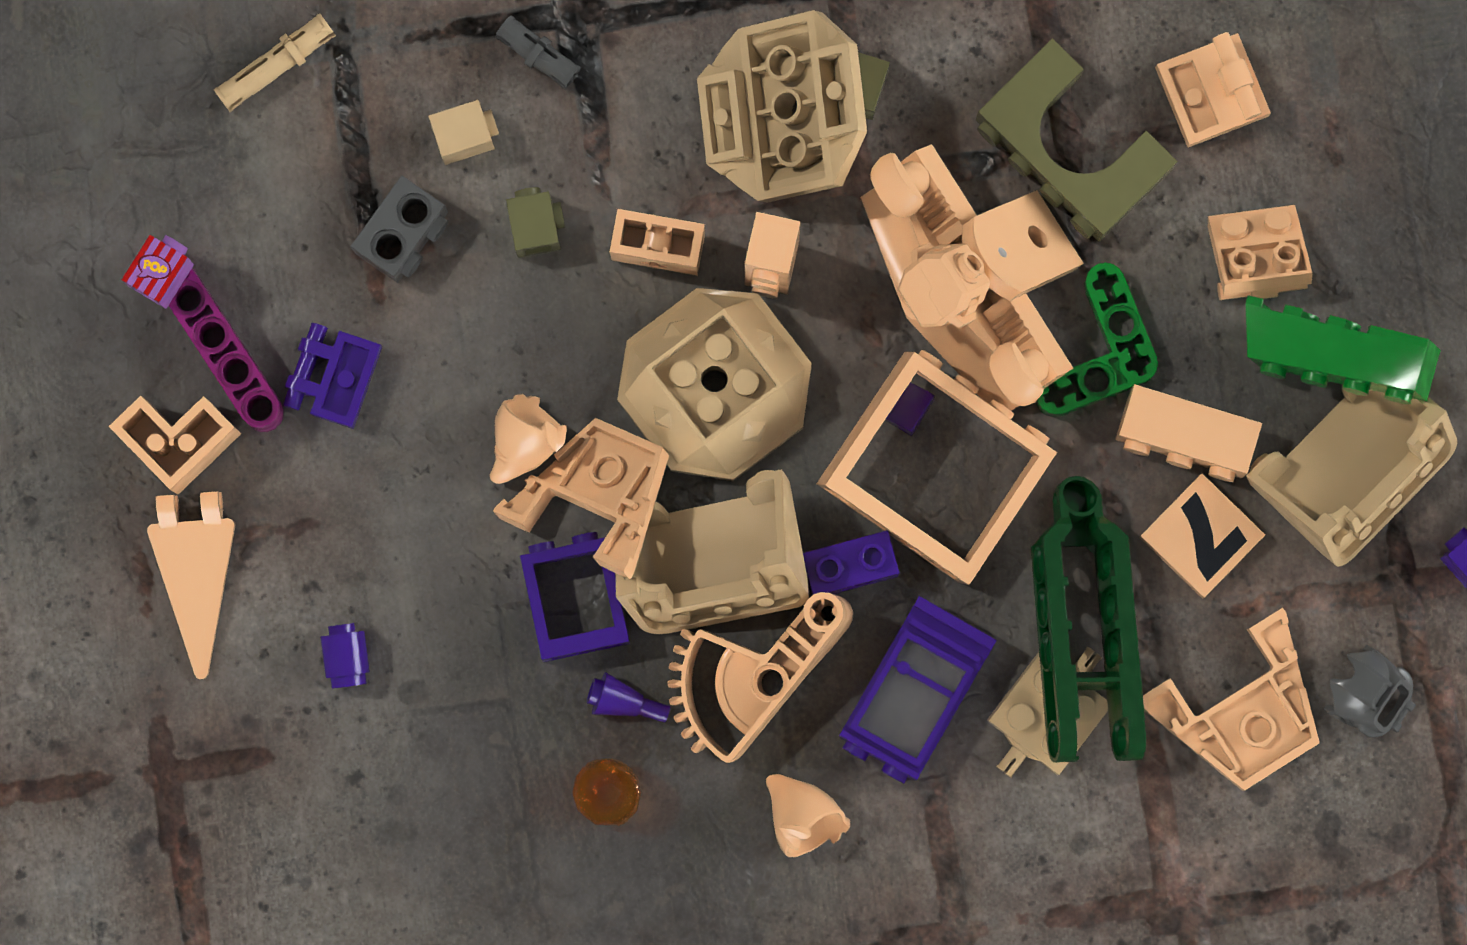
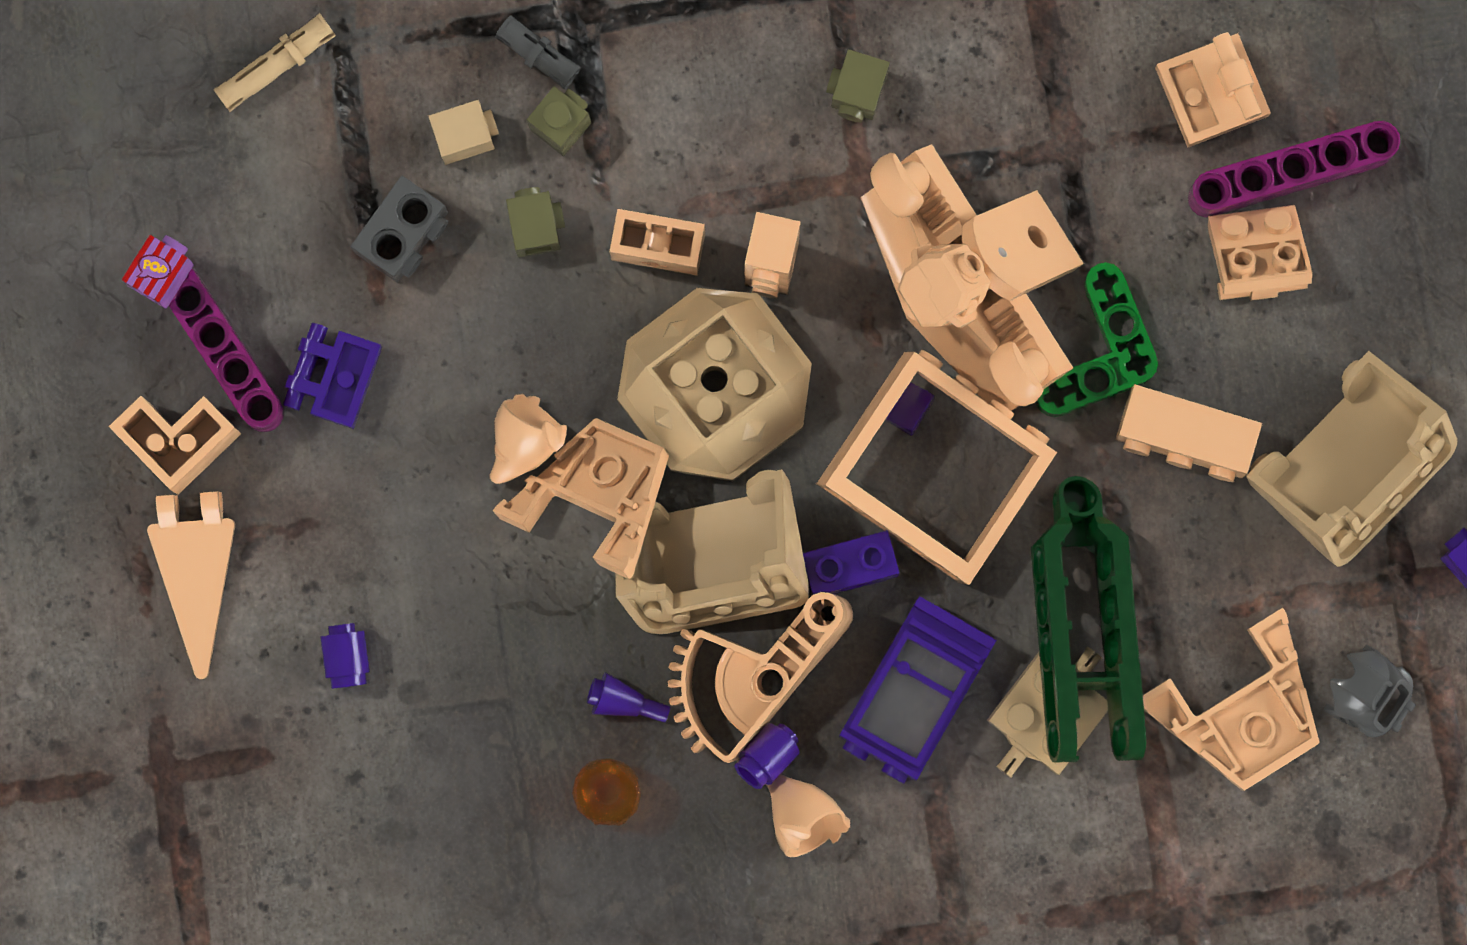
dark purple window [520,532,630,662] -> none
tan piece [697,10,867,203] -> none
olive arch [976,38,1178,242] -> none
light nougat tile [1139,473,1266,599] -> none
green wedge [1246,295,1441,404] -> none
none -> olive brick [526,86,591,157]
none -> dark purple brick [734,723,800,789]
none -> magenta beam [1188,121,1400,217]

